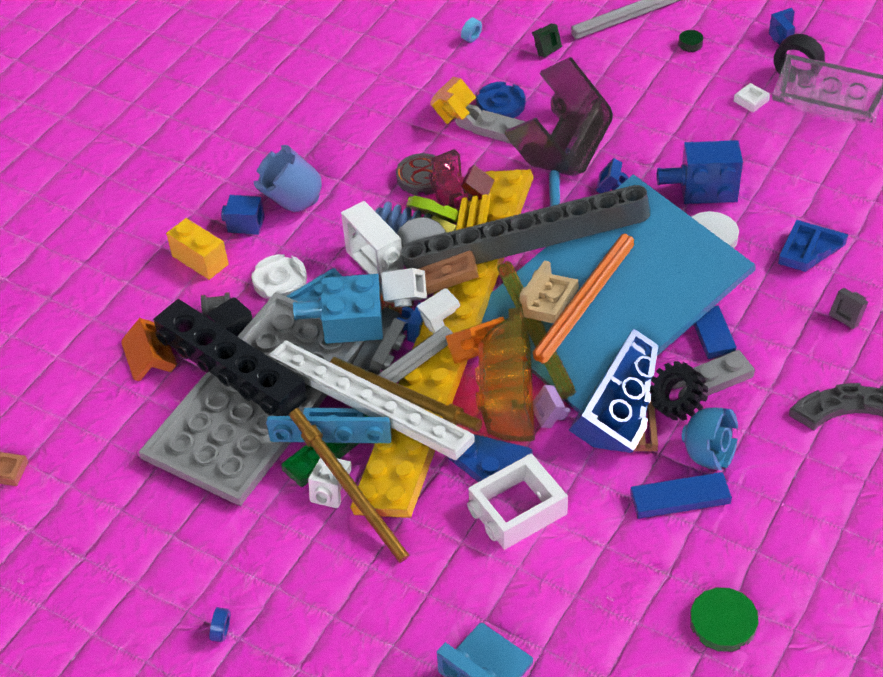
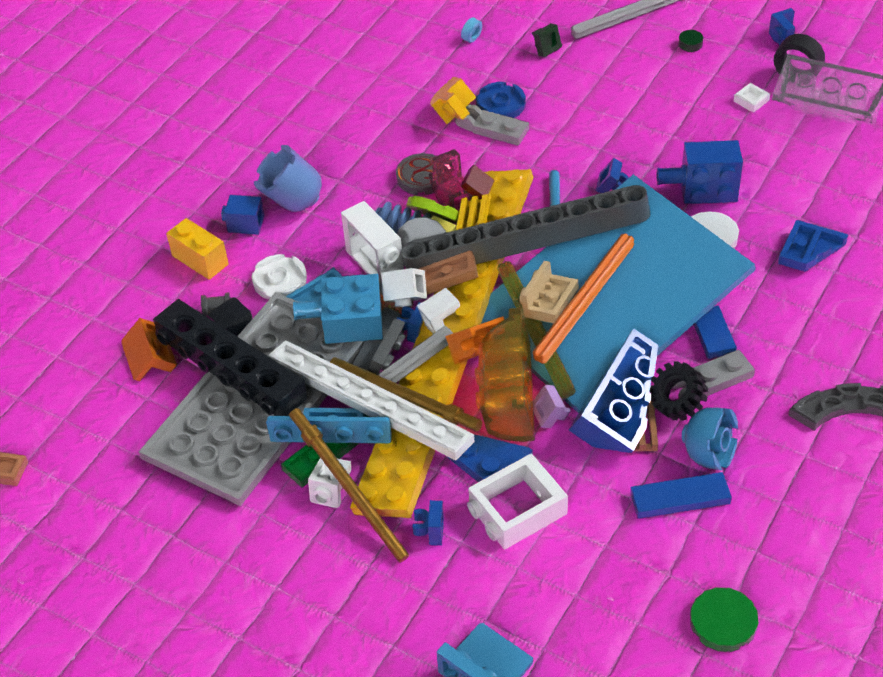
blue tile [209,607,231,642] -> none
clear smoke windscreen [504,57,613,176] -> none
dark grey tile [829,288,868,329] -> none
none -> blue tile [412,500,444,546]

